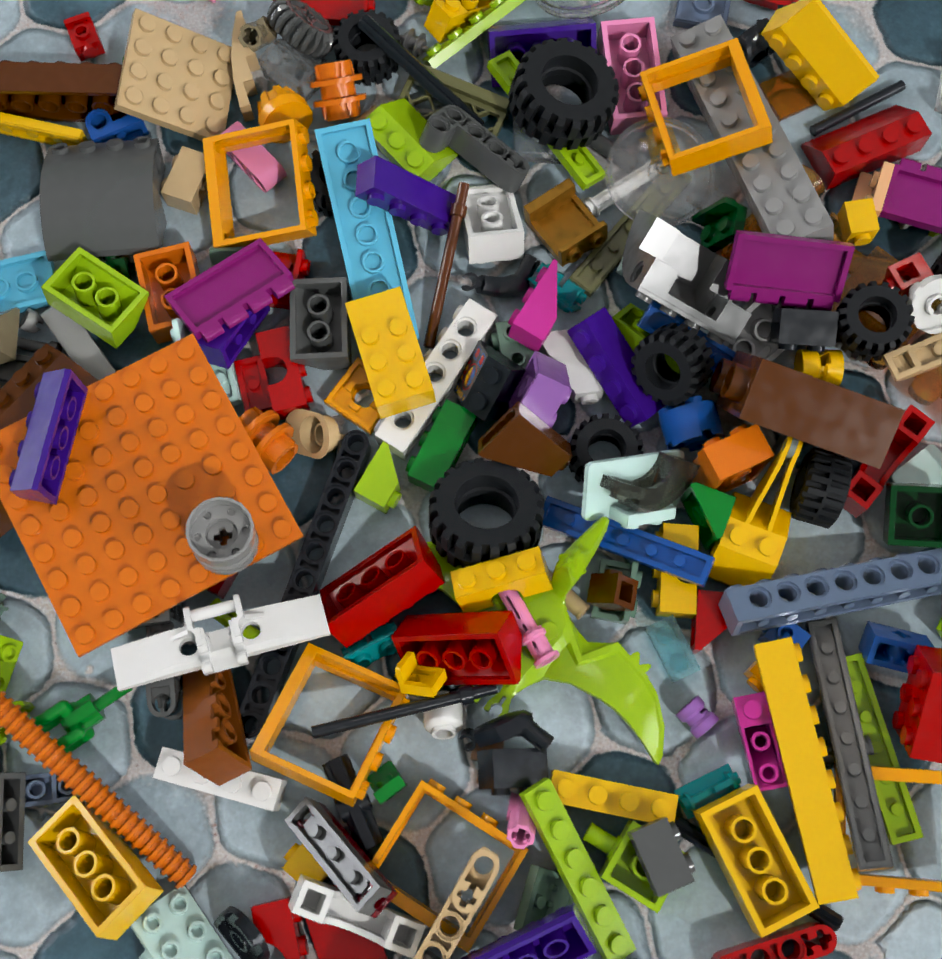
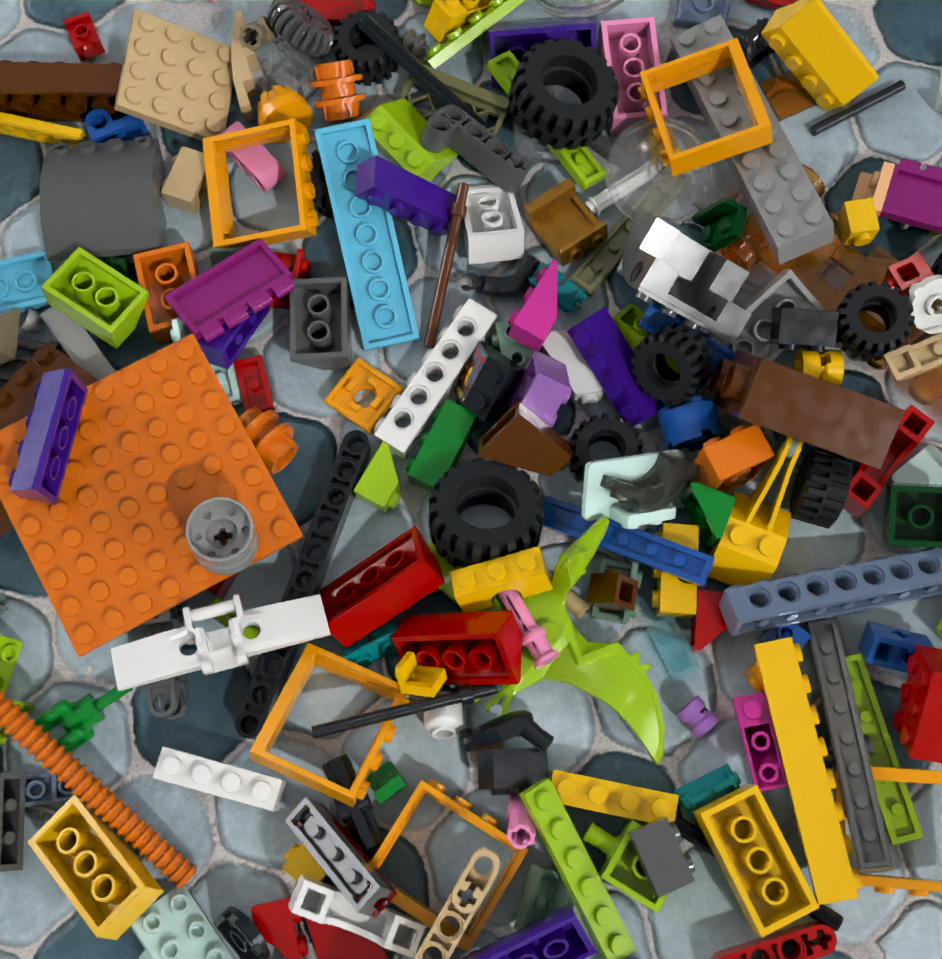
dark orange wedge [182,669,252,786] -> none
red arch [255,325,314,420] -> none
tan piece [285,409,345,459] -> none
yellow brick [345,286,436,419] -> none
magenta hinge [724,230,855,311] -> none
red slope [801,105,932,190] -> none

